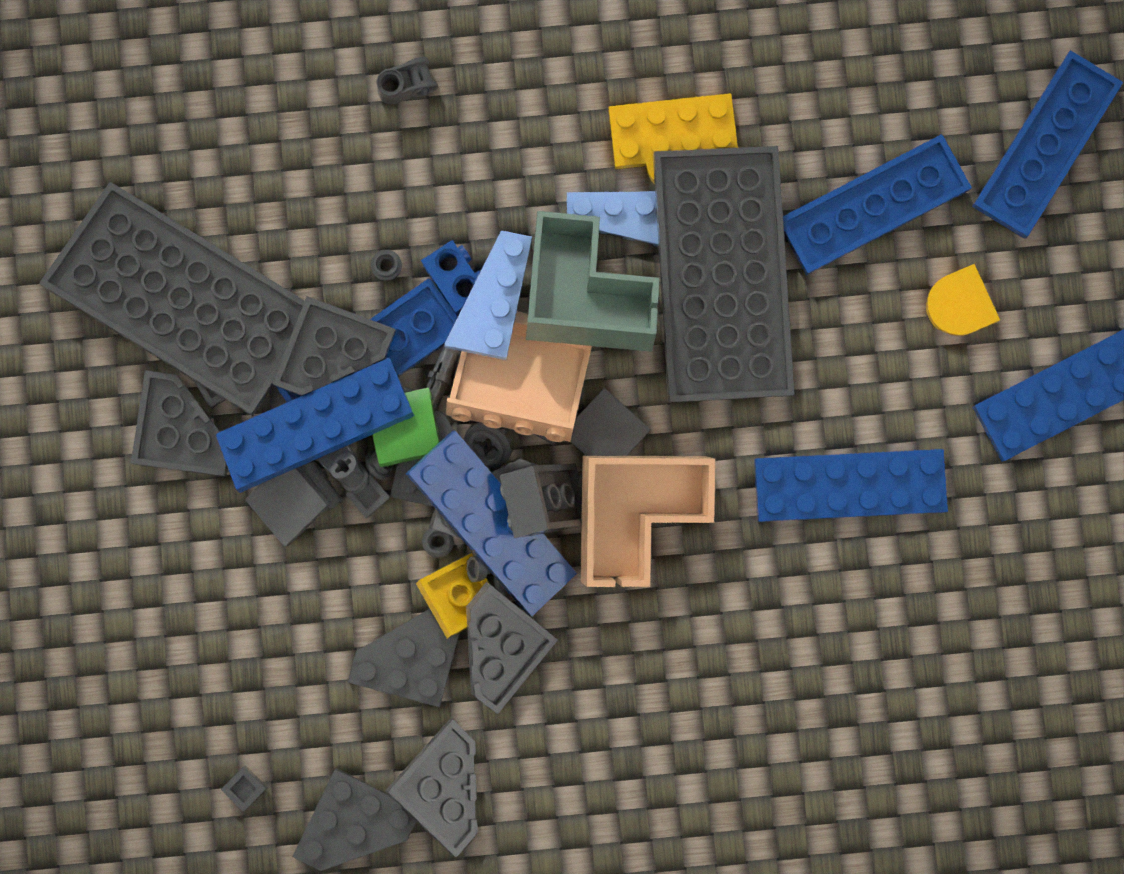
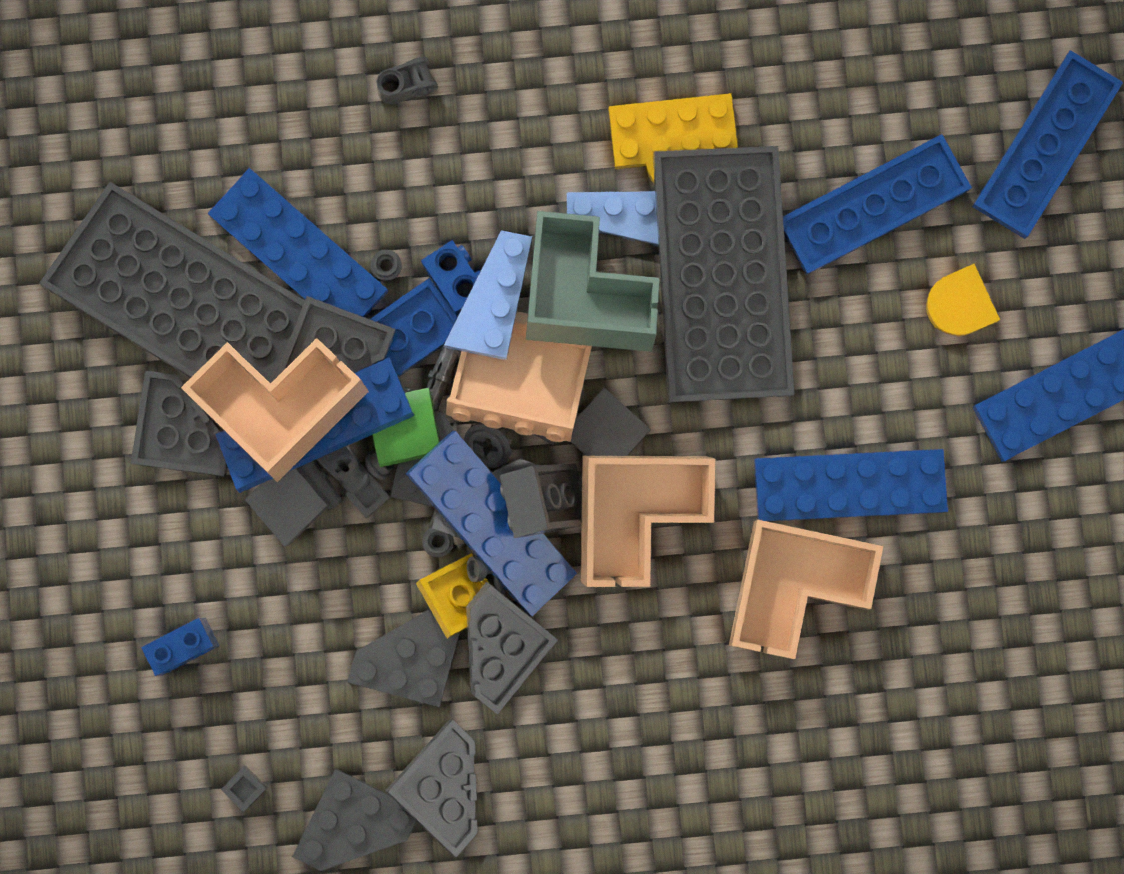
none -> blue brick [141,618,220,676]
none -> light nougat piece [181,338,369,482]
none -> blue plate [208,168,388,317]
none -> light nougat piece [729,520,883,659]

